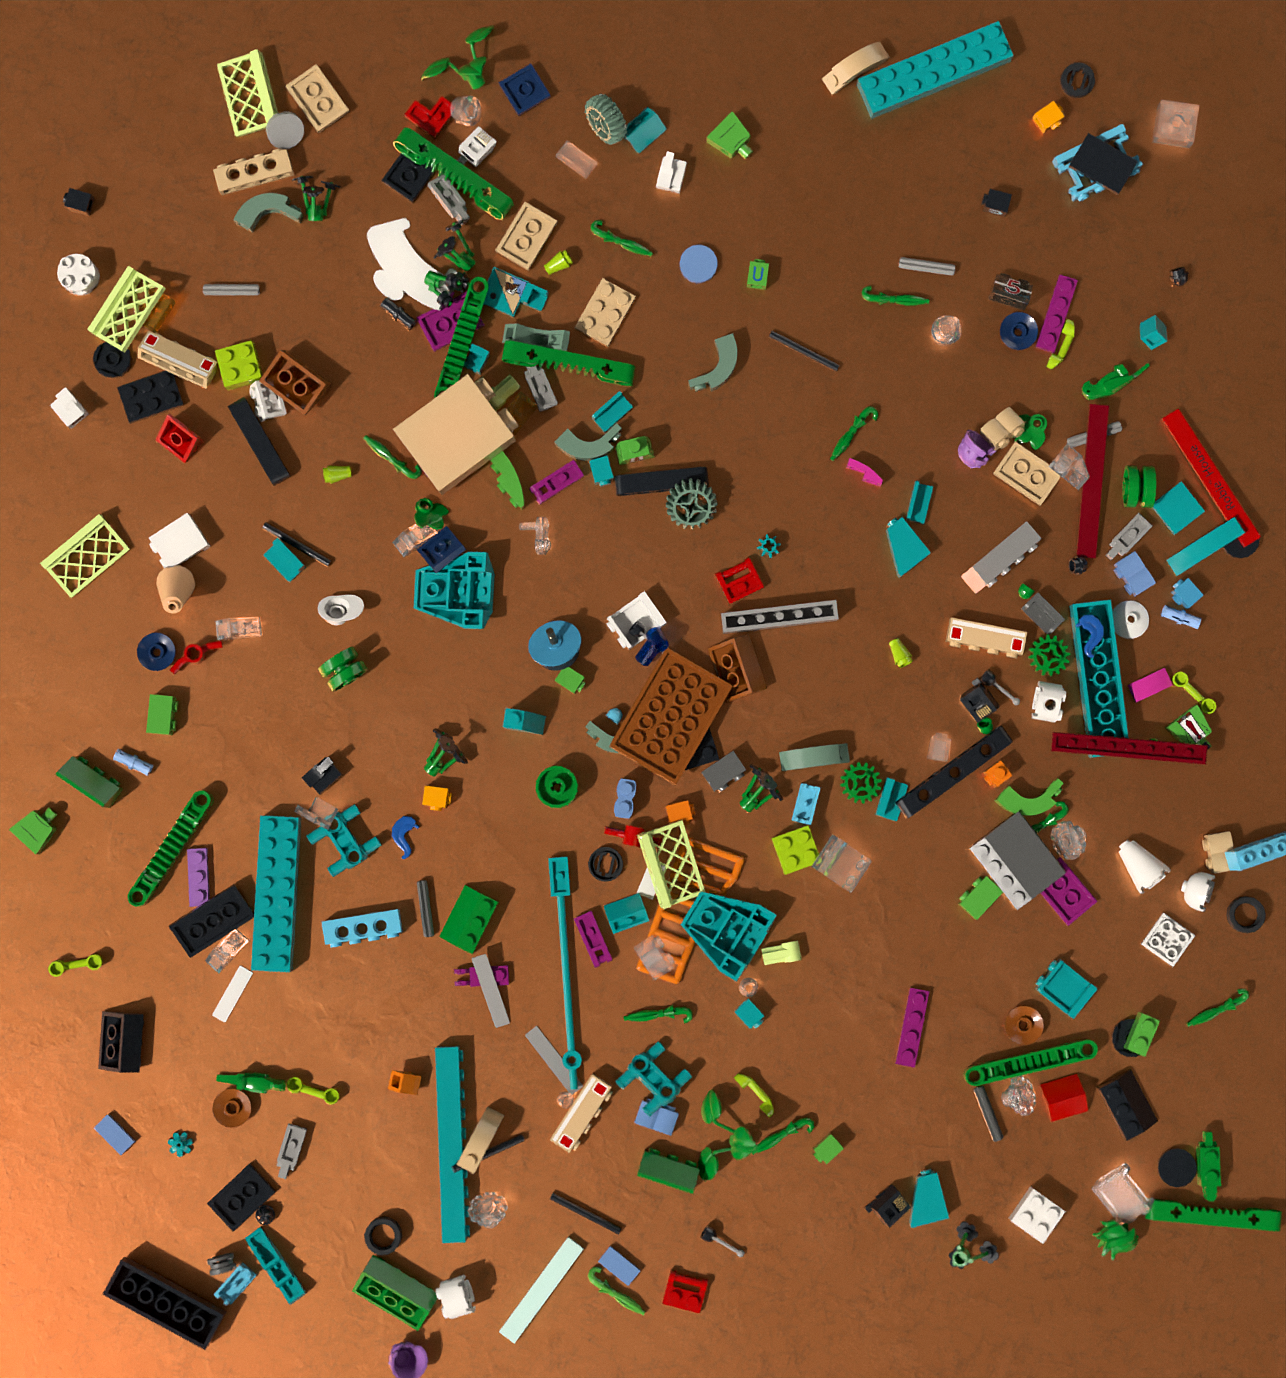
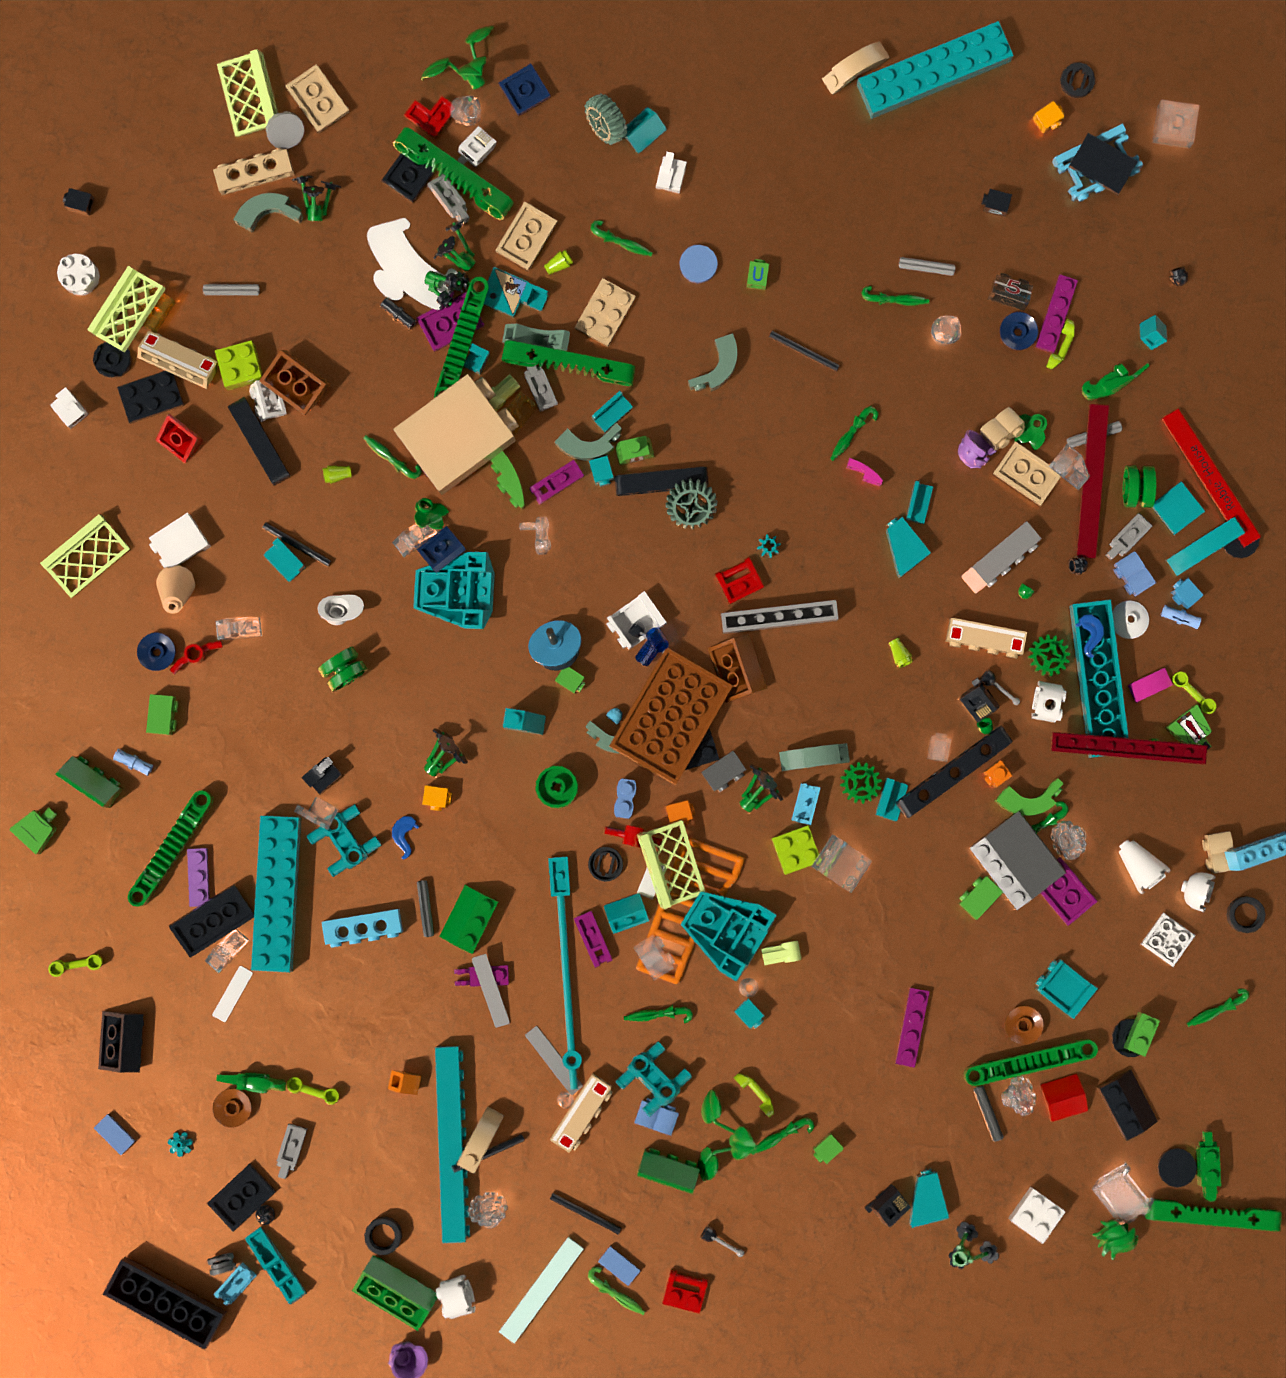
clear tile [556,141,597,179] -> none
bright green torso [707,111,753,159] -> none
dark grey hinge [1021,593,1065,635] -> none

